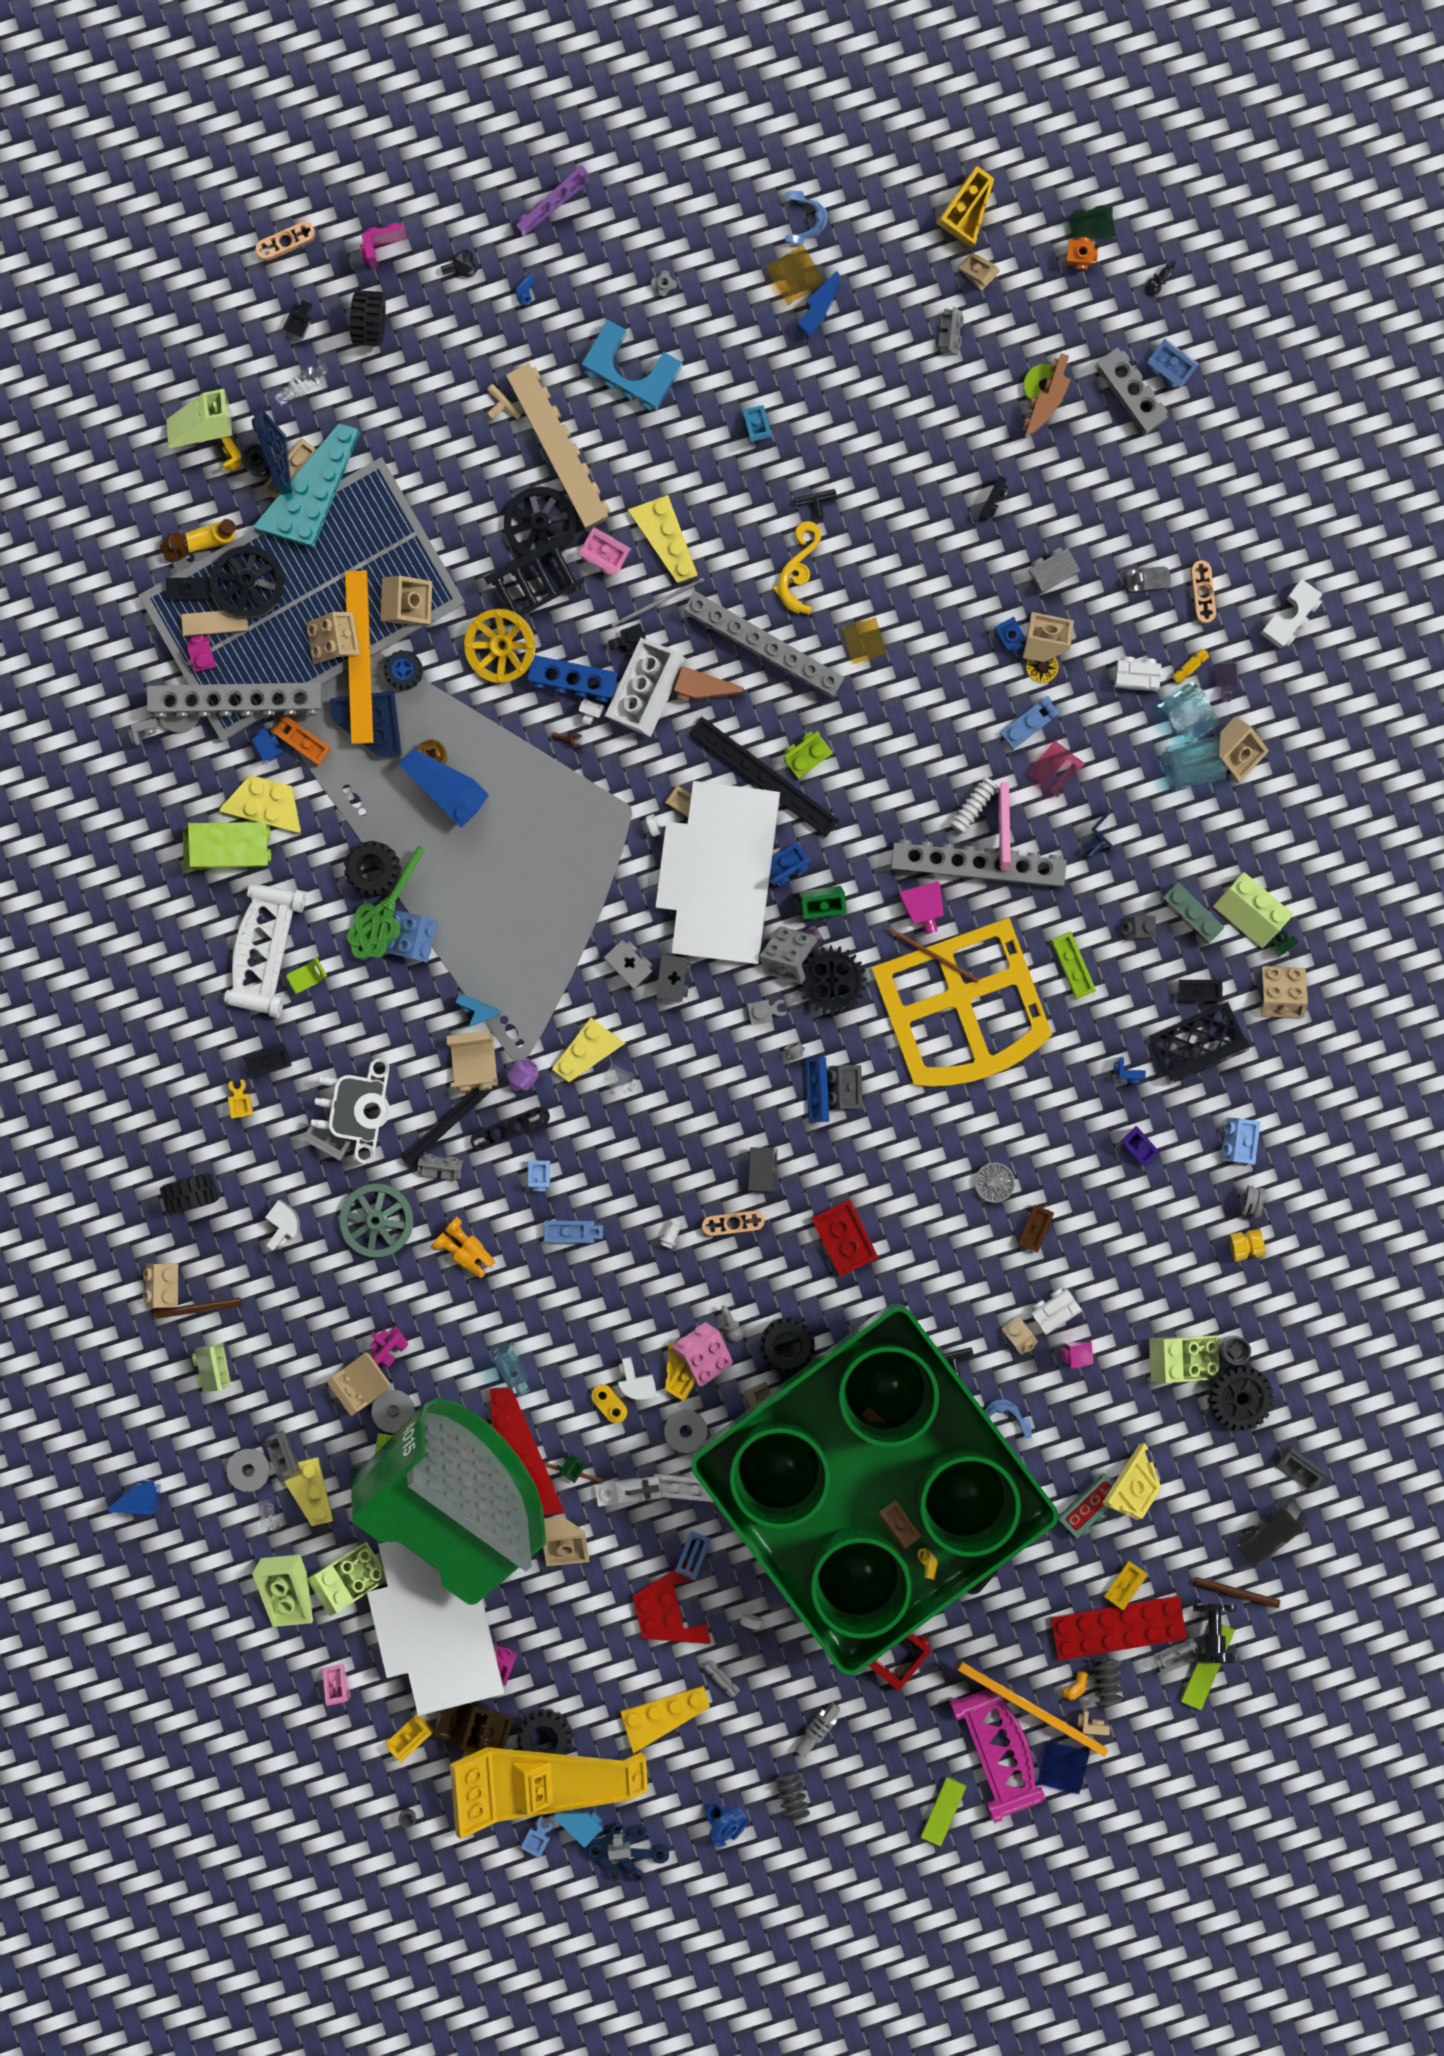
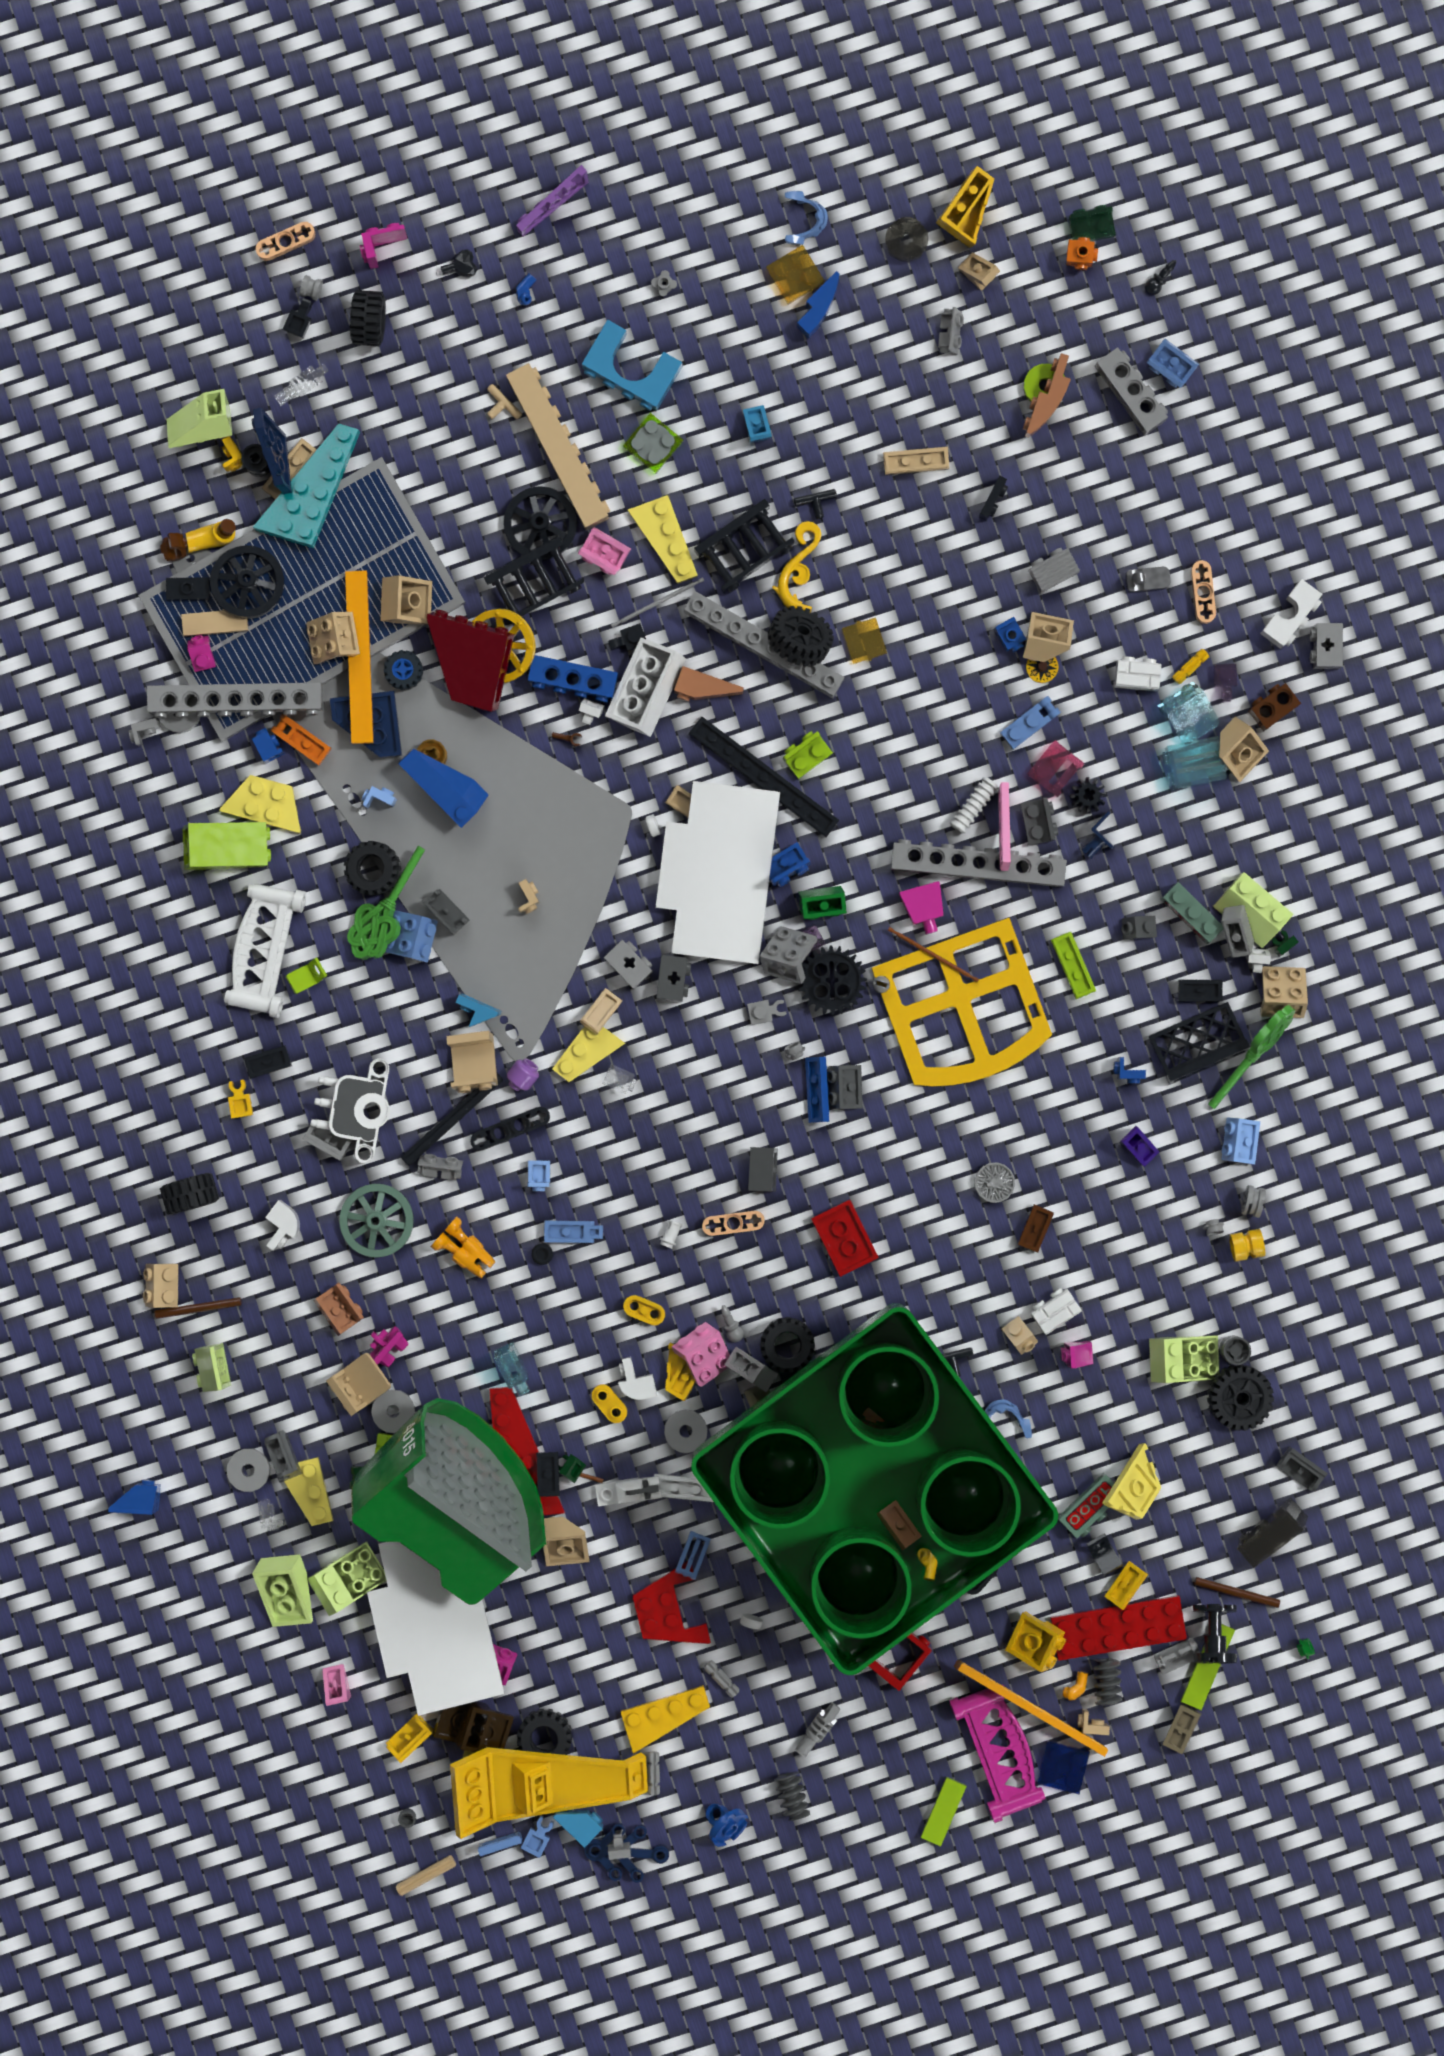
none -> light grey wheel [300,275,323,301]
none -> nougat bracket [313,1283,364,1336]
none -> light blue bracket [361,786,397,809]
none -> tan axle [396,1855,456,1896]
none -> dark grey hinge [423,889,470,935]
none -> dark red slope [427,609,515,712]
none -> medium blue tile [478,1831,523,1856]
none -> tan bracket [518,879,540,914]
none -> black plate [531,1243,553,1265]
none -> black plate [536,1452,560,1497]
none -> tan tile [580,988,622,1035]
none -> light grey piece [623,413,683,474]
none -> yellow plate [623,1295,665,1325]
none -> light grey axle [648,1751,660,1795]
none -> black fence [694,499,795,593]
none -> light grey brick [724,1347,778,1392]
none -> black wheel [768,606,834,666]
none -> light grey hinge [872,976,890,993]
none -> tan tile [883,447,950,475]
none -> clear smoke plate [885,217,928,262]
none -> yellow plate [1005,1611,1066,1672]
none -> dark grey bracket [1020,797,1058,846]
none -> black gear [1069,777,1107,814]
none -> black bracket [1086,1533,1123,1576]
none -> dark tan hinge [1162,1705,1202,1754]
none -> light grey plate [1203,1219,1224,1236]
none -> bright green piece [1208,1005,1295,1109]
none -> light grey brick [1221,905,1254,957]
none -> white tile [1246,948,1271,973]
none -> reddish brown brick [1248,683,1301,732]
none -> green plate [1297,1638,1315,1659]
none -> light grey brick [1310,623,1343,669]

